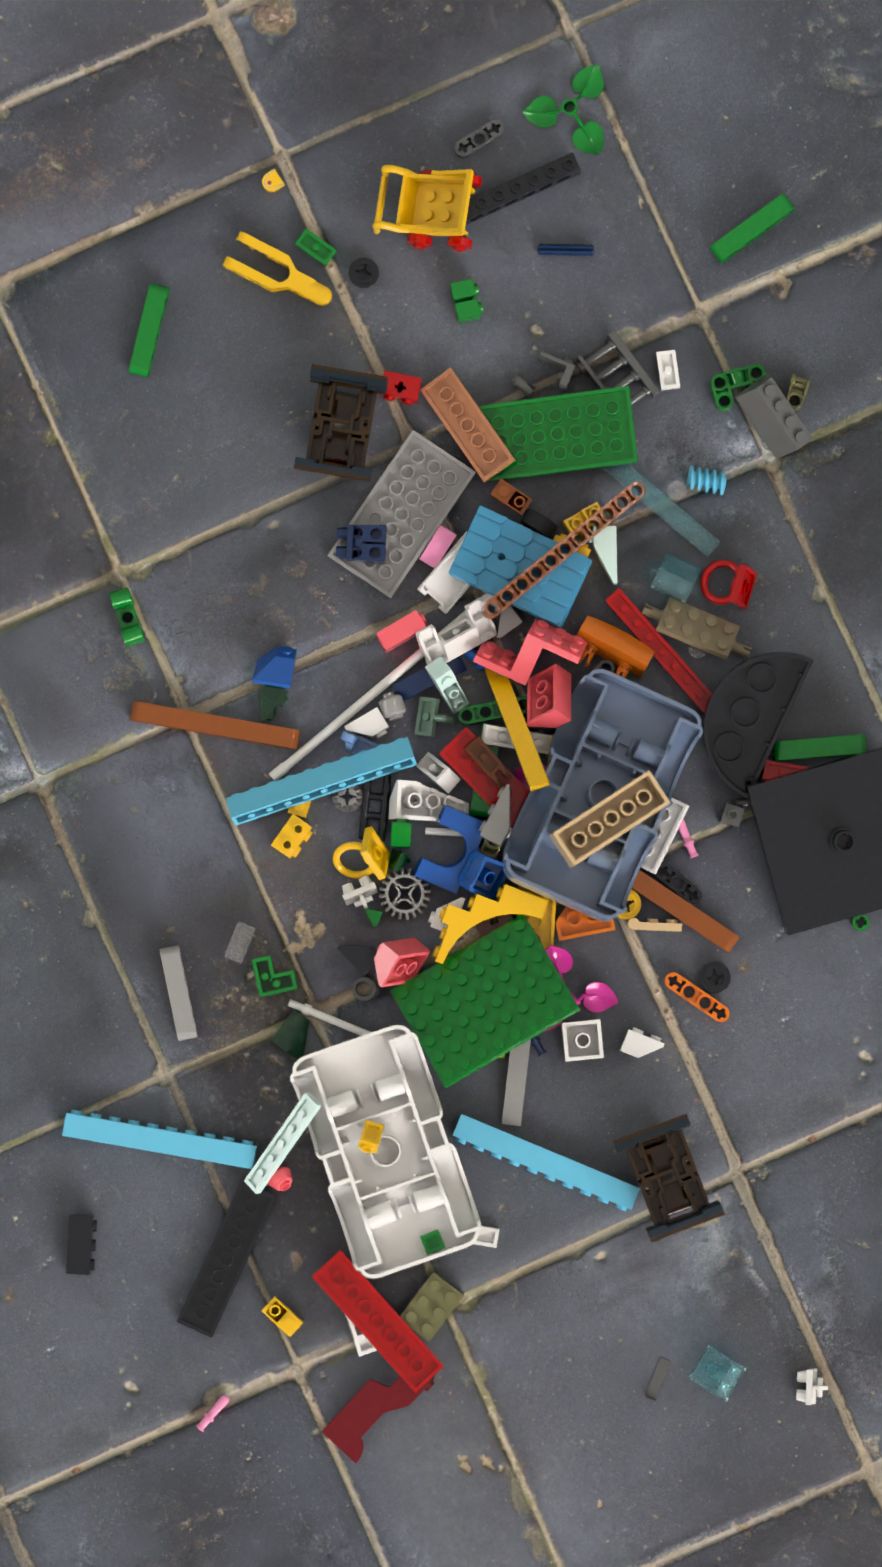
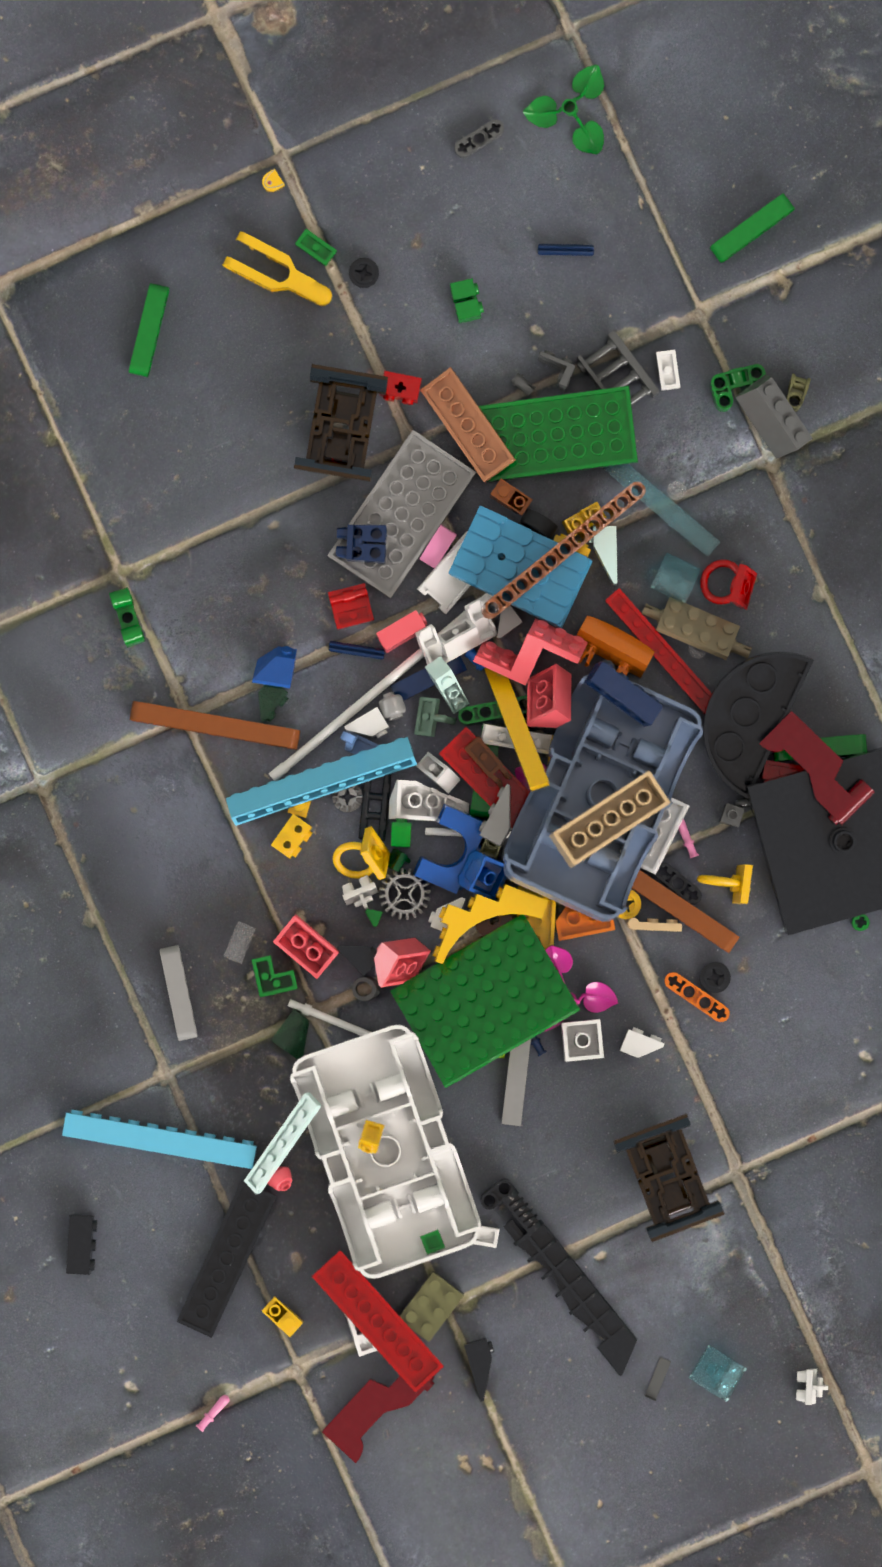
yellow piece [372,165,482,252] -> none
medium azure brick [452,1114,640,1212] -> none
black brick [466,152,581,225] -> none
medium azure piece [686,465,727,495] -> none
none -> coral slope [273,914,340,979]
none -> red plate [328,583,374,630]
none -> dark blue axle [328,641,385,659]
none -> black slope [464,1338,494,1402]
none -> black piece [480,1179,637,1376]
none -> dark blue brick [584,661,663,727]
none -> yellow tile [697,864,753,904]
none -> dark red door [759,711,875,825]

